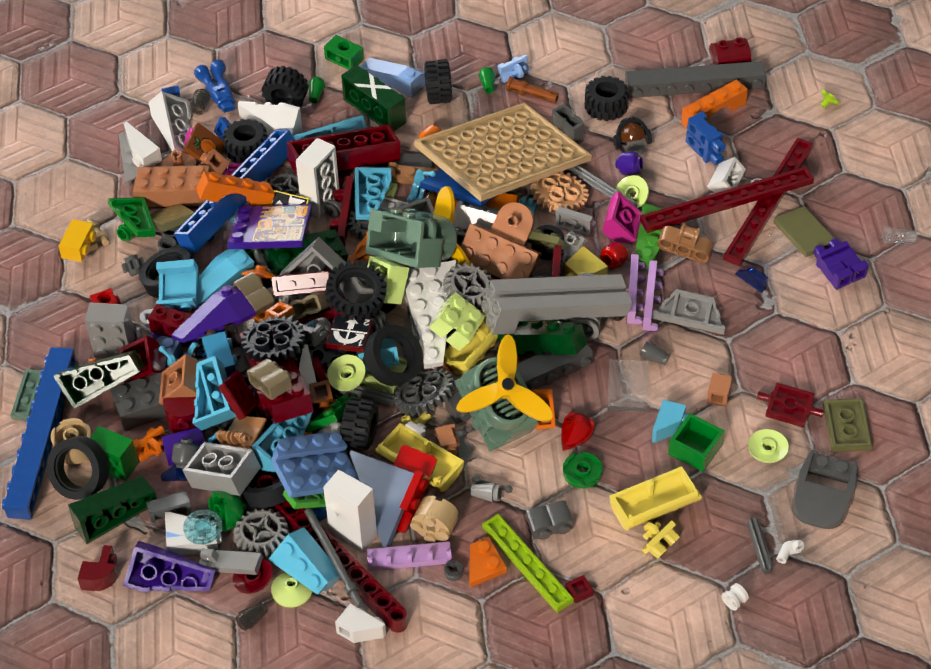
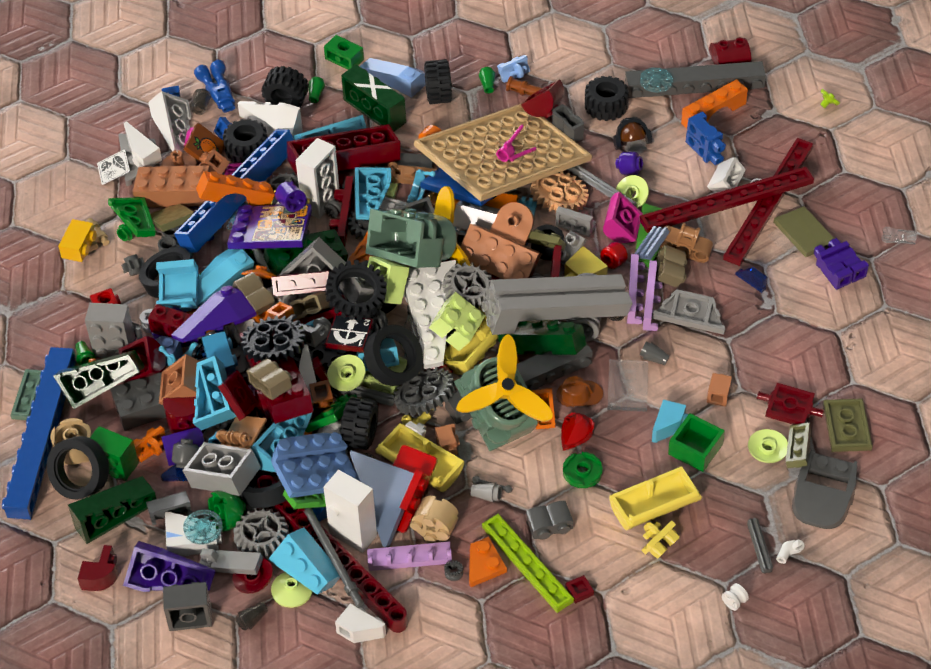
none -> green cone [75,341,95,365]
none -> white sticker [97,150,130,185]
none -> dark grey brick [163,582,212,631]
none -> dark purple piece [275,181,306,212]
none -> dark pink plant [496,125,536,162]
none -> dark red brick [521,79,564,118]
none -> dark orange piece [556,376,603,407]
none -> sand blue tile [634,226,670,260]
none -> clear light blue wheel [640,68,673,92]
none -> dark tan brick [656,245,687,288]
none -> olive plate [786,423,811,468]

